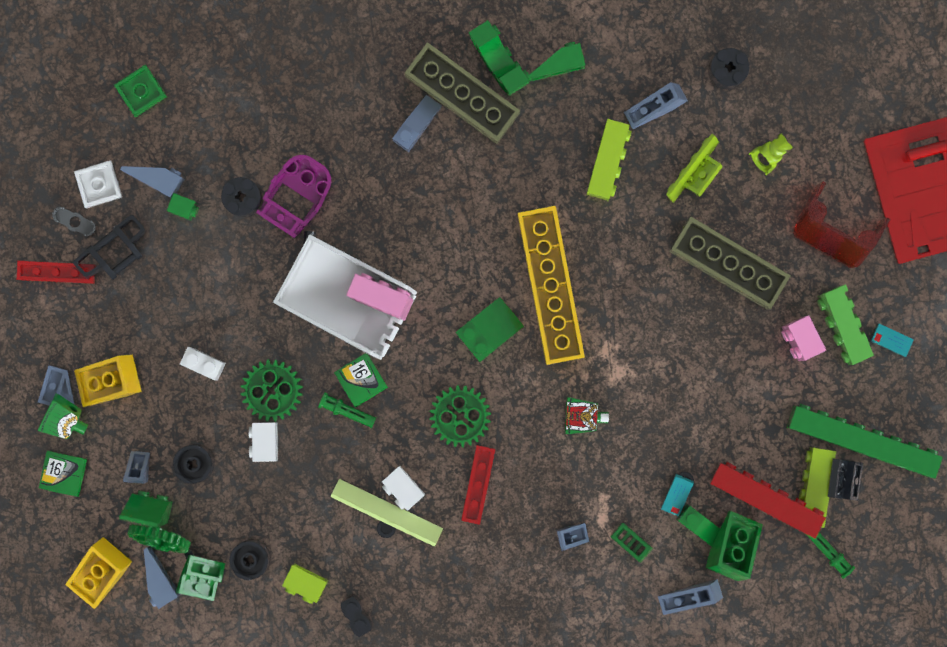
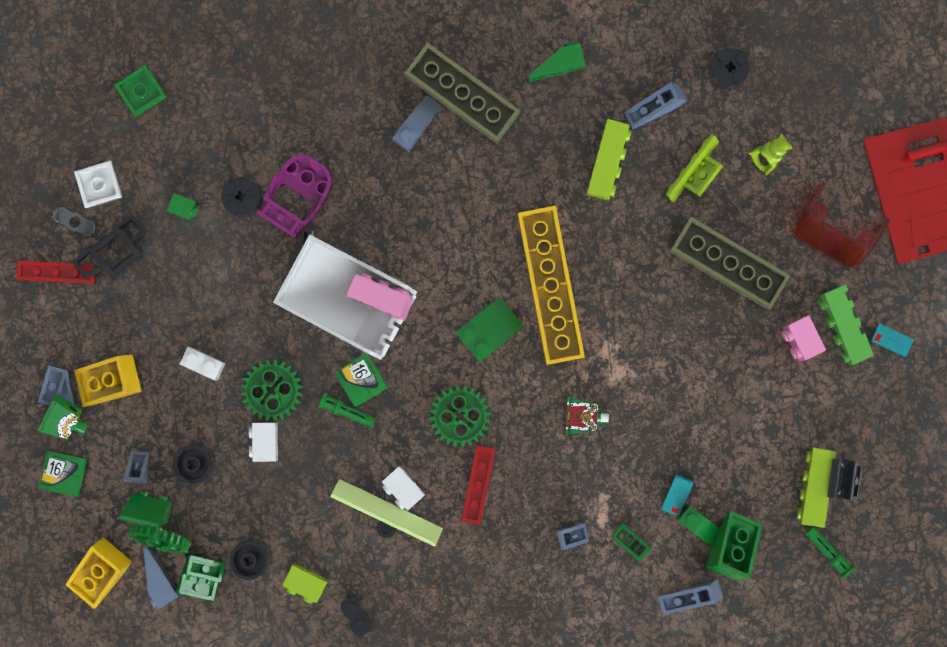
sand blue slope [120,166,185,198] -> none
green brick [469,20,531,96] -> none
red brick [710,462,826,539] -> none
green brick [786,404,943,479] -> none

